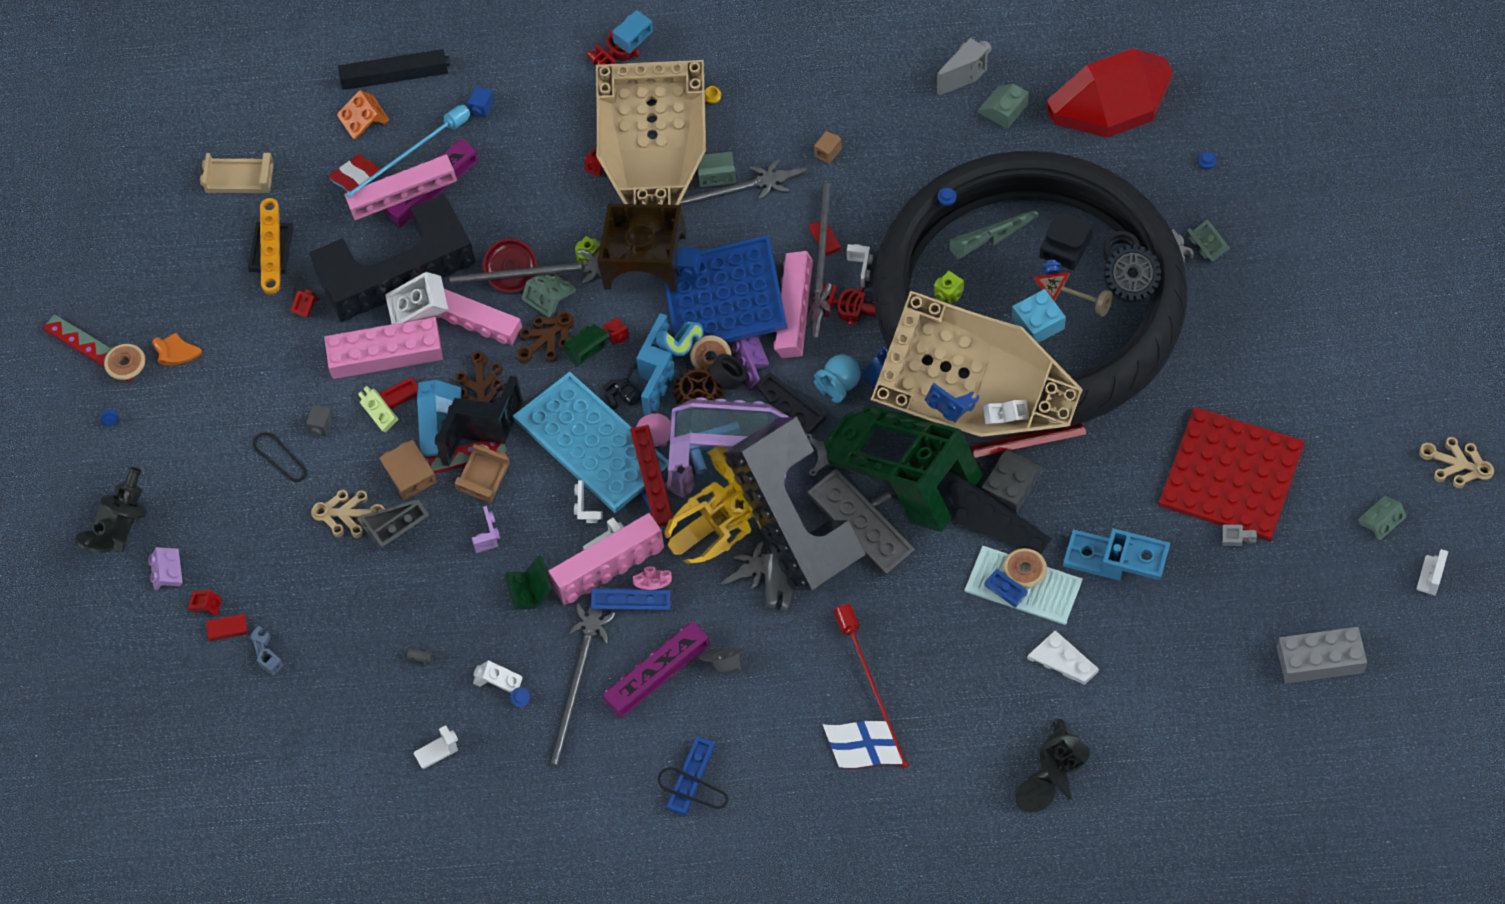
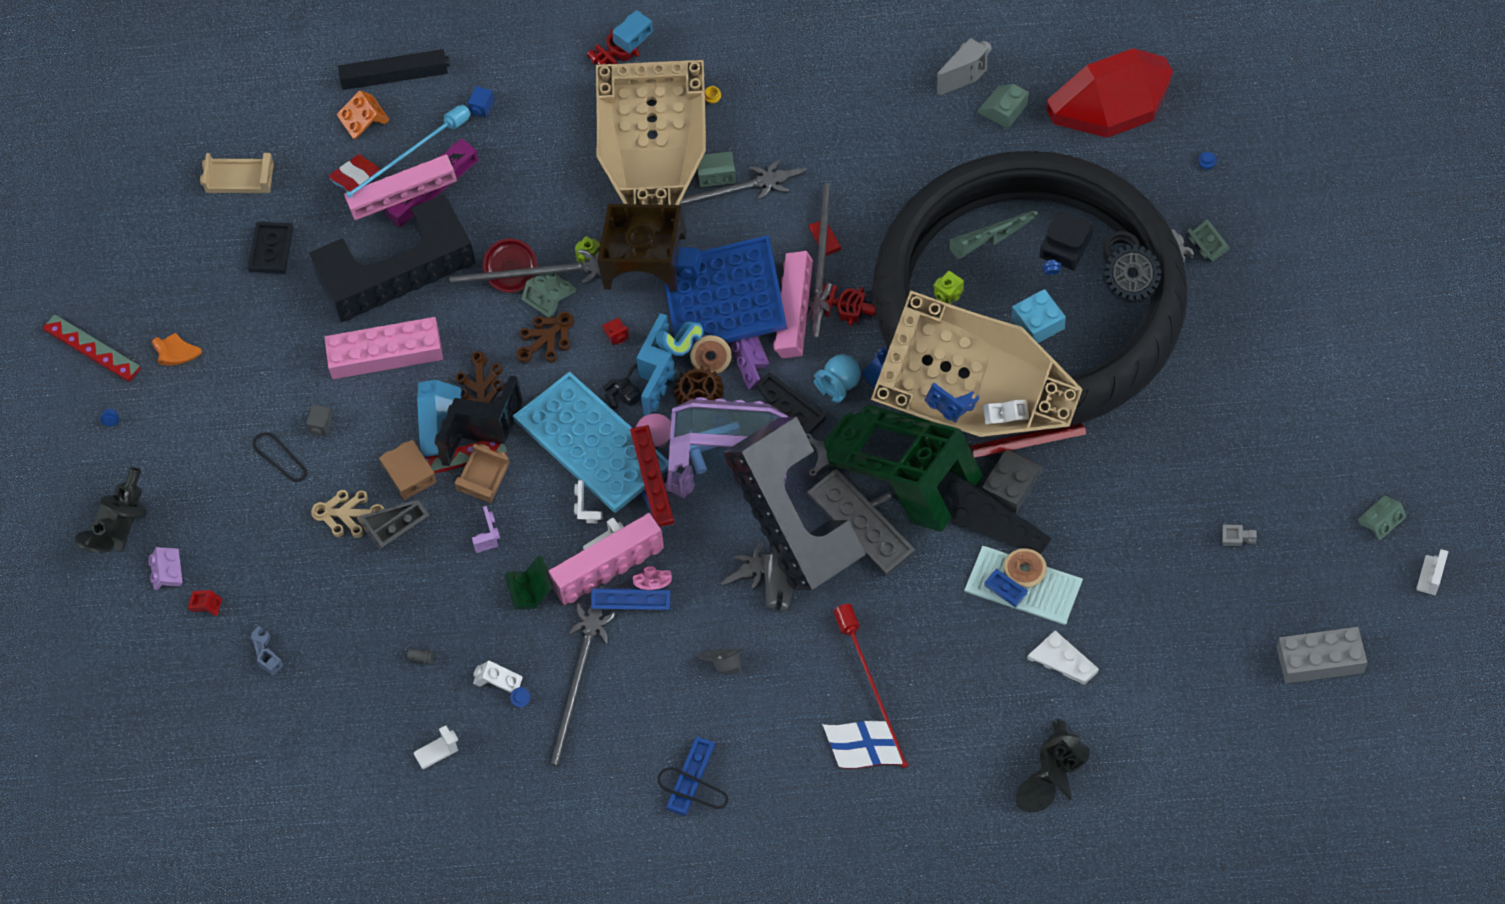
nougat wheel [104,344,145,380] -> none
red tile [206,614,248,641] -> none
light orange plate [260,198,281,295] -> none
red bracket [290,289,320,318] -> none
yellowish green hinge [358,386,399,432] -> none
red tile [379,377,418,409] -> none
white slope [385,272,448,324] -> none
bright pink brick [436,289,522,346] -> none
dark green slope [563,324,610,367] -> none
red bracket [584,147,602,176] -> none
magenta brick [603,621,710,719] -> none
yellow piece [664,446,761,564] -> none
black tyre [709,354,747,390] -> none
medium nougat brick [814,131,842,164] -> none
white bracket [847,244,873,287] -> none
blue plate [938,188,957,206] -> none
dark tan piece [1033,272,1113,316] -> none
dark azure bracket [1063,528,1170,581] -> none
red plate [1158,407,1305,541] -> none
tan plant [1419,437,1494,488] -> none

